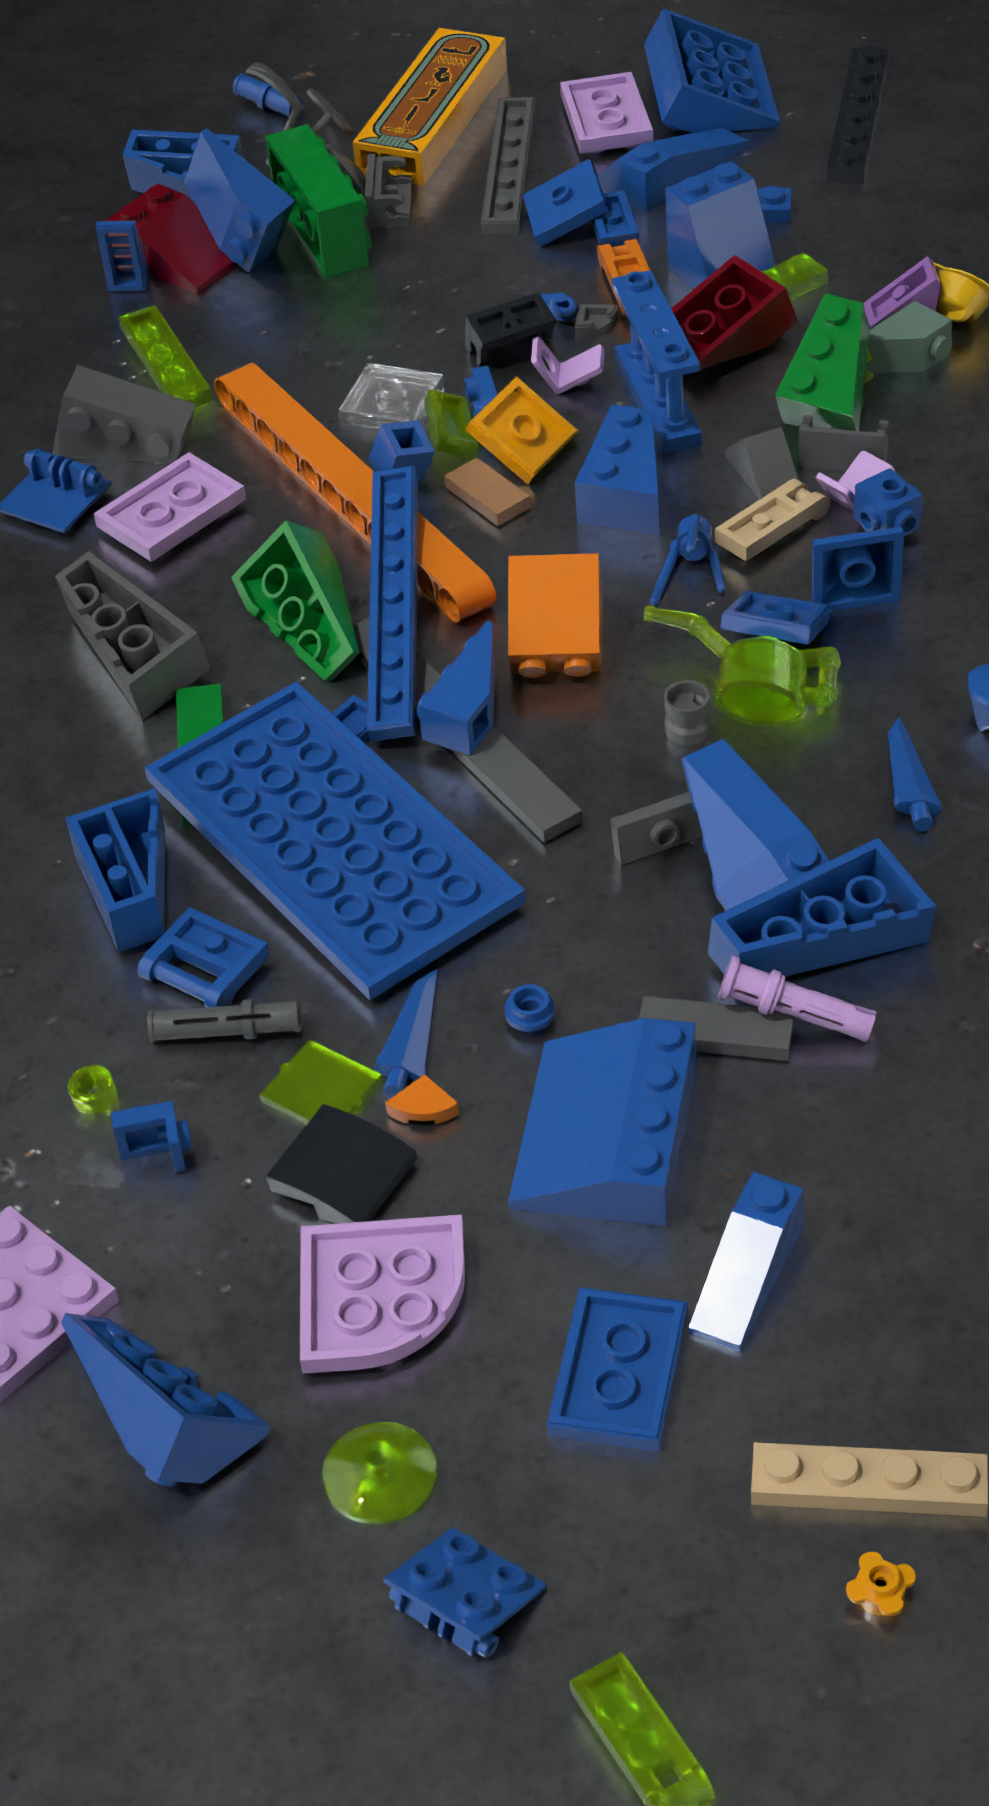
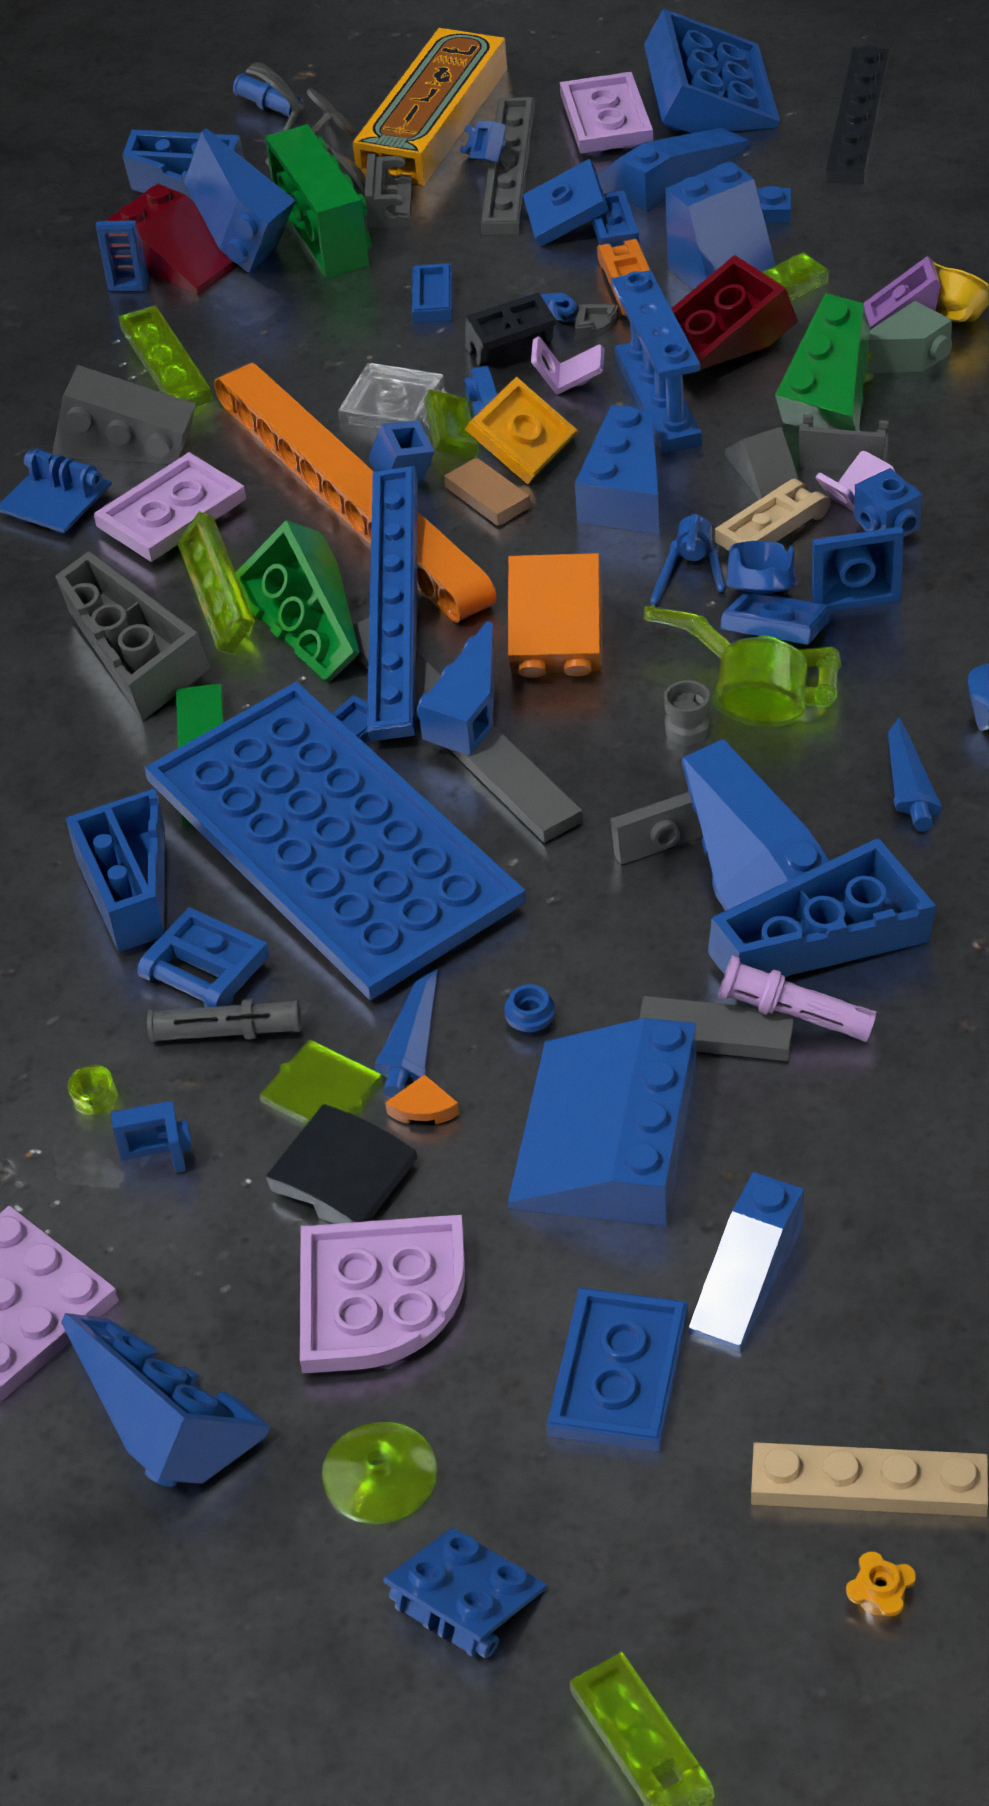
none -> clear neon green plate [177,511,255,655]
none -> blue tile [412,263,452,323]
none -> blue plate [460,120,506,162]
none -> blue hair [726,541,798,594]

